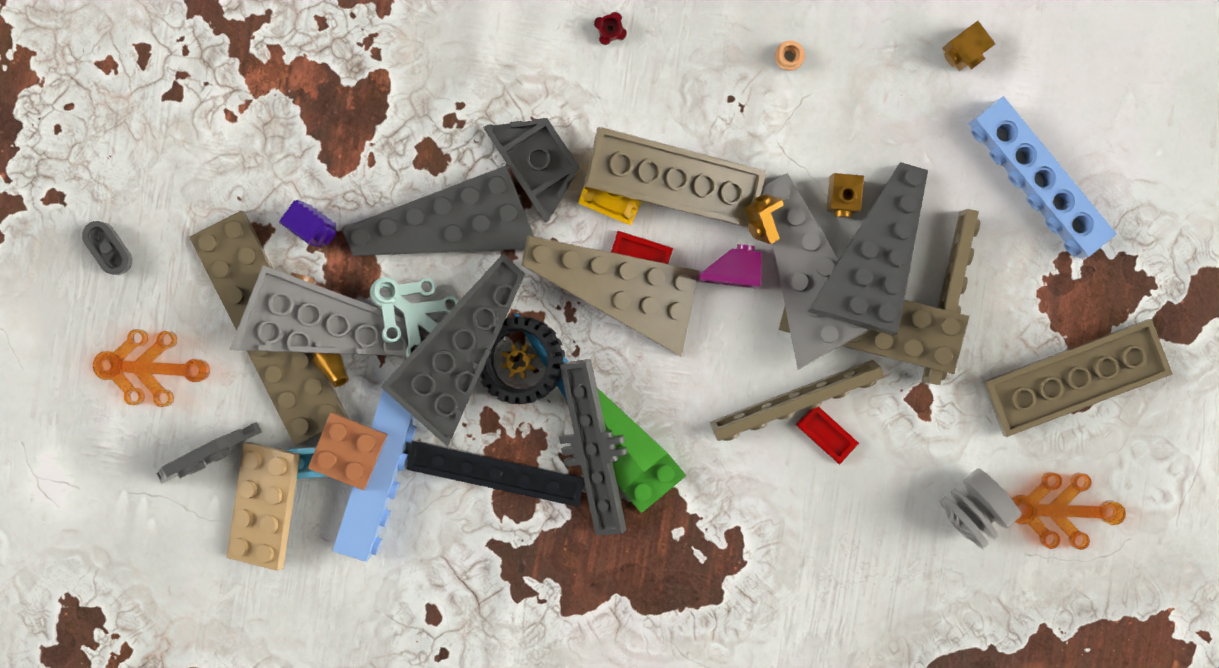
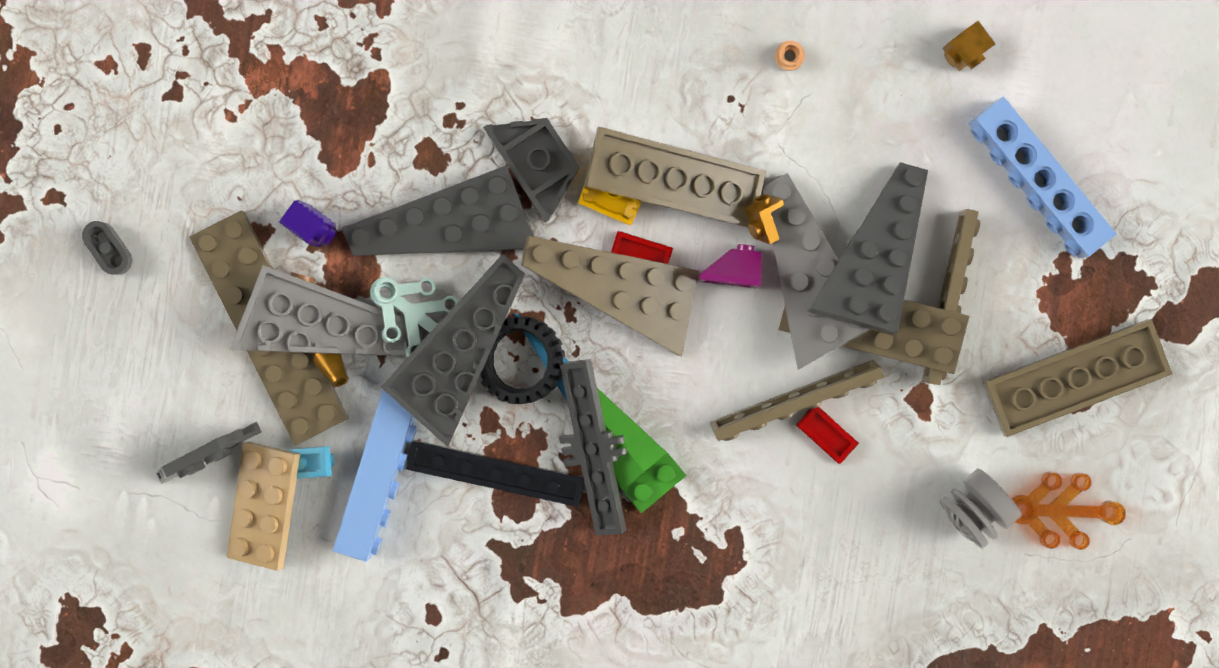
clear orange plant [93,329,210,407] -> none
nougat plate [308,412,388,490] -> none
pearl gold gear [501,344,536,379] -> none
dark red plate [594,12,627,45] -> none
pearl gold brick [826,173,864,218] -> none

